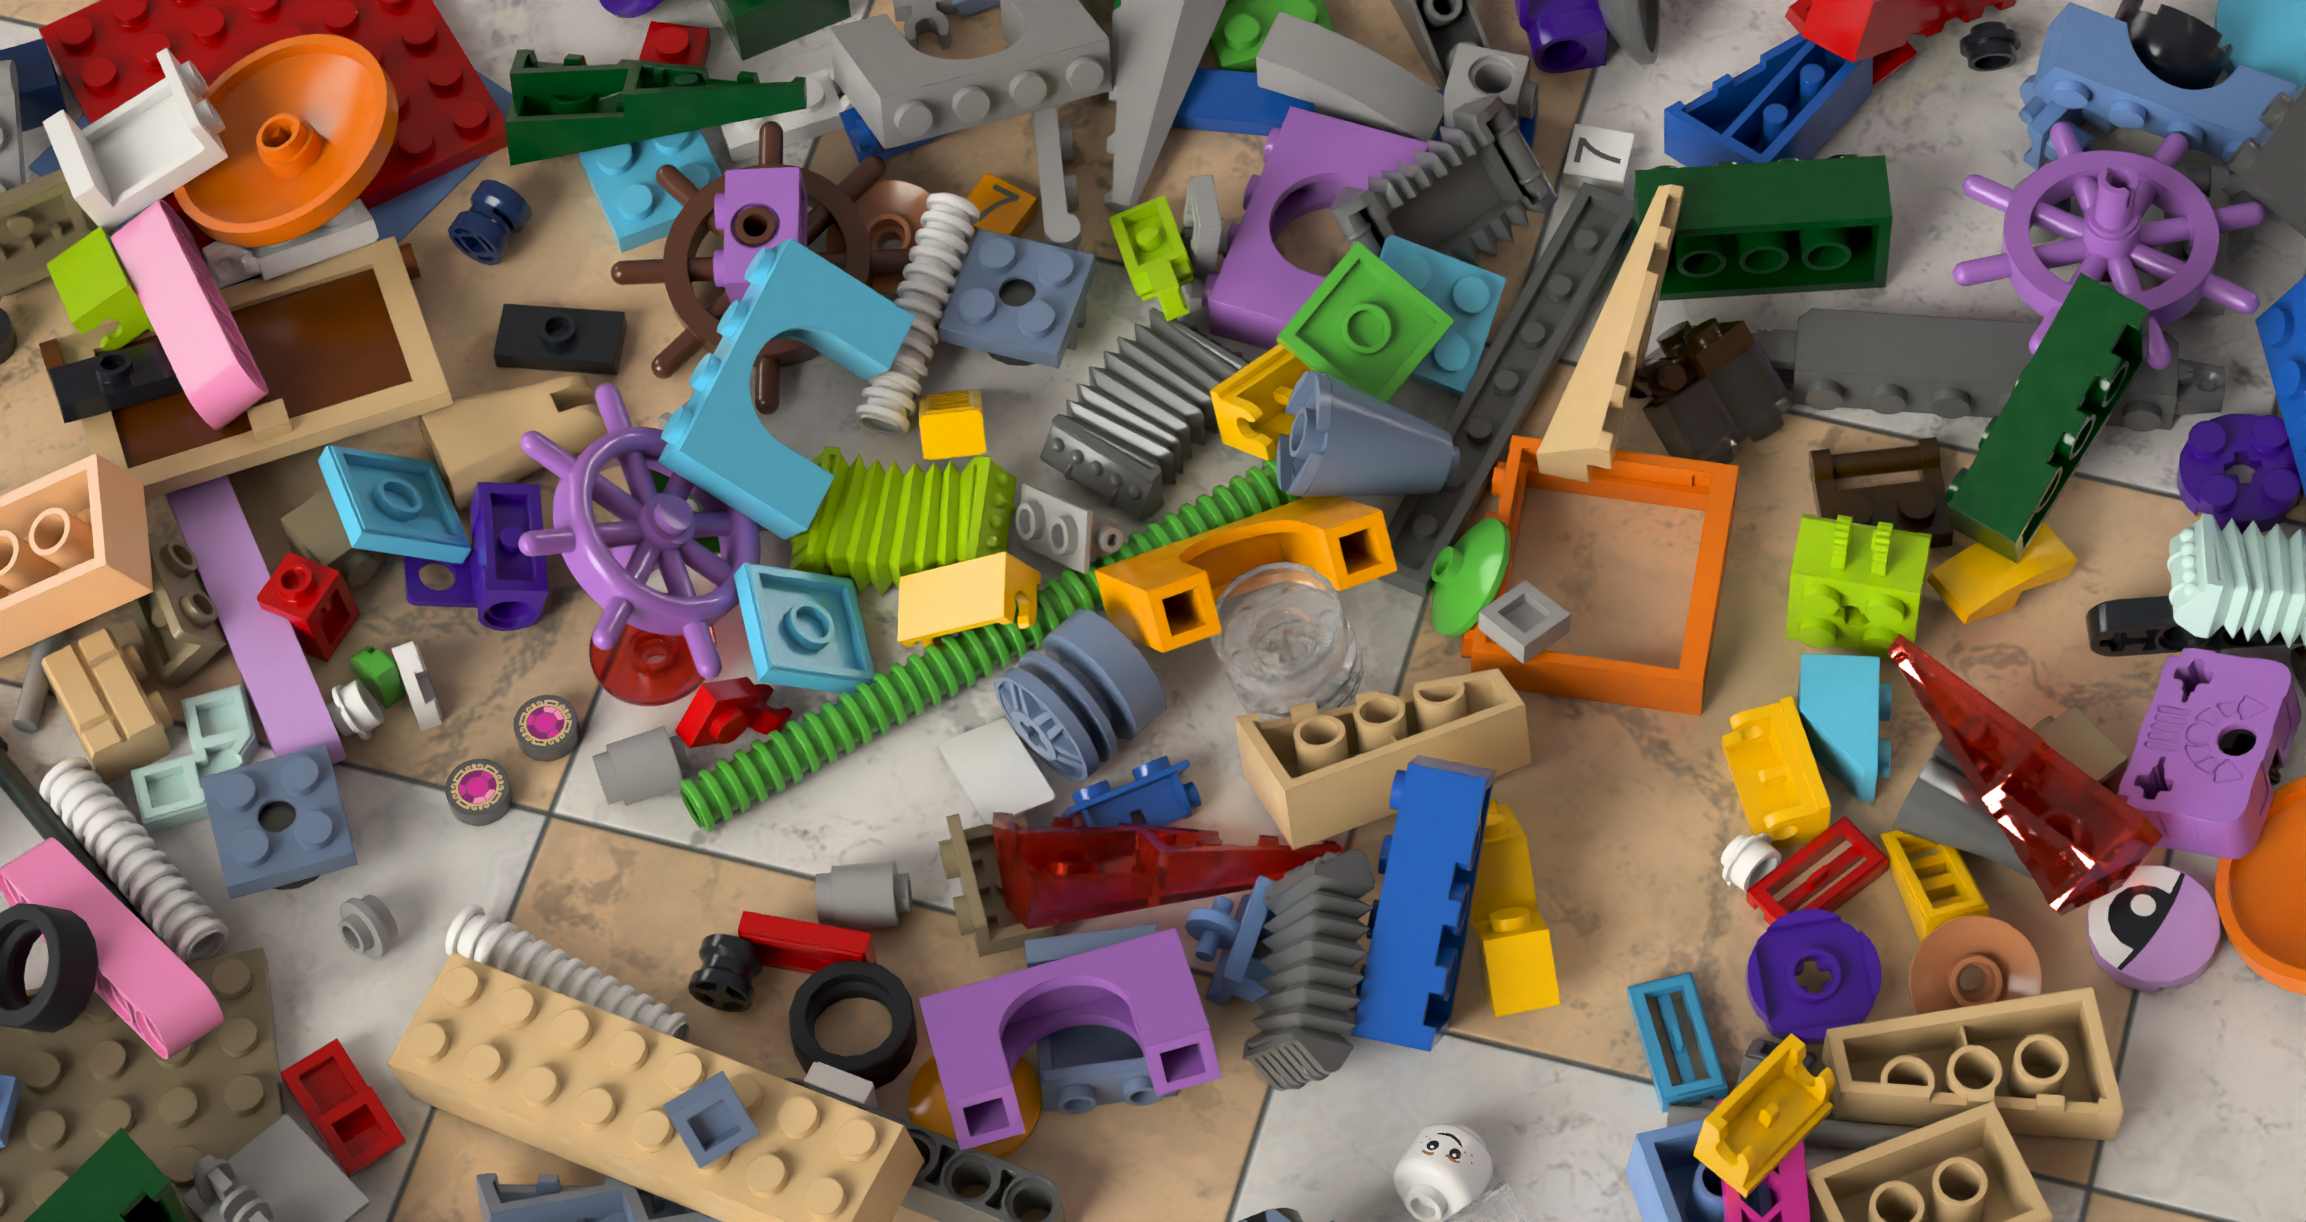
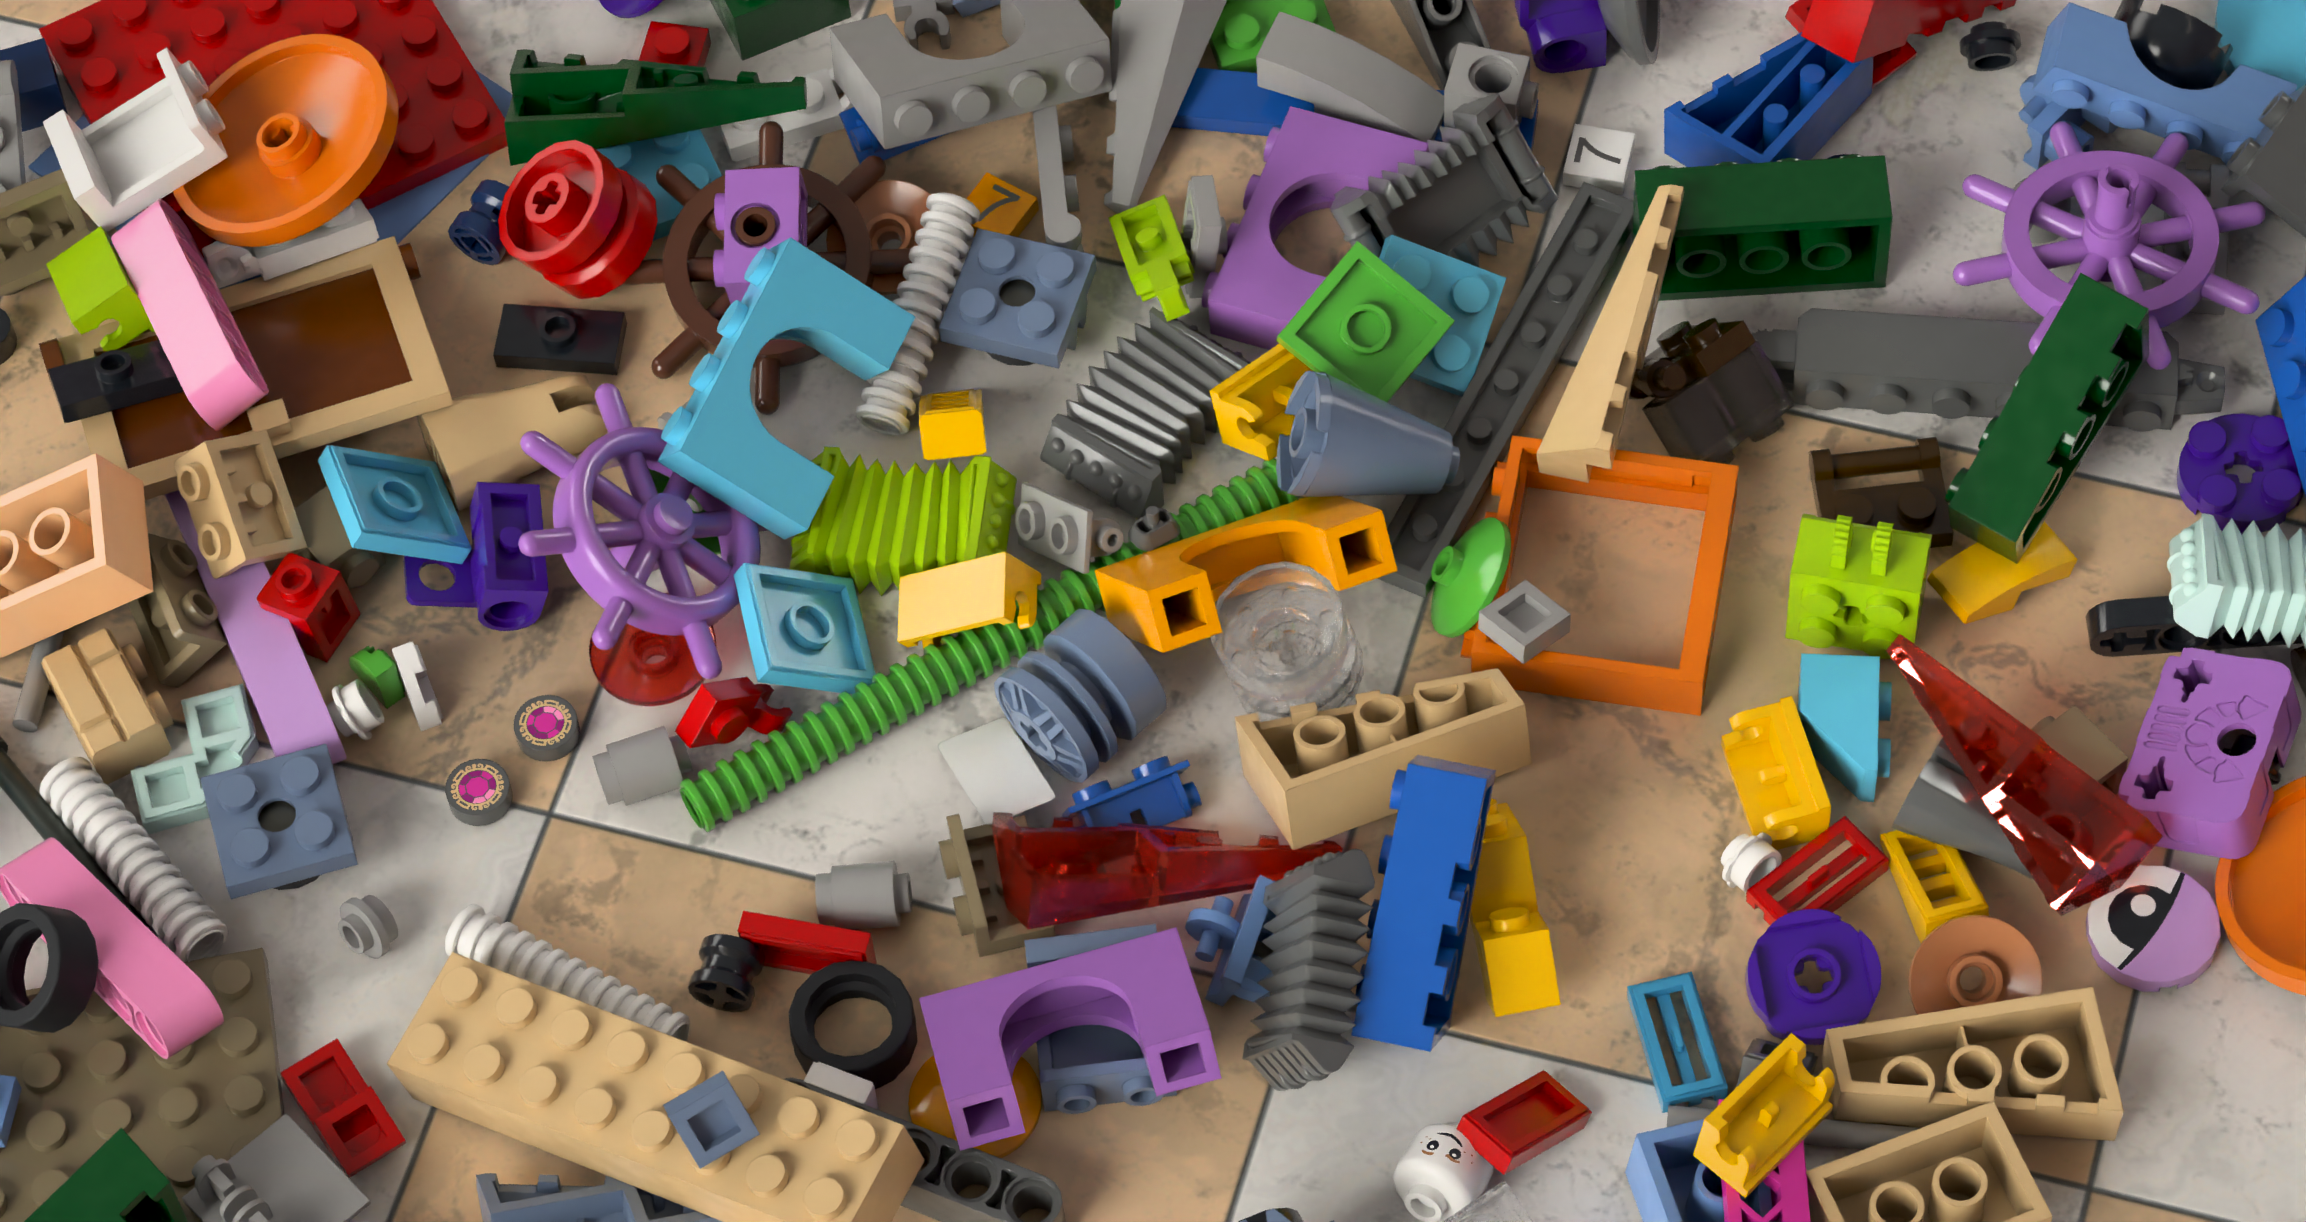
none -> tan bracket [174,429,307,579]
none -> red wheel [498,140,658,299]
none -> dark grey rock [1128,506,1180,552]
none -> red tile [1456,1070,1592,1175]

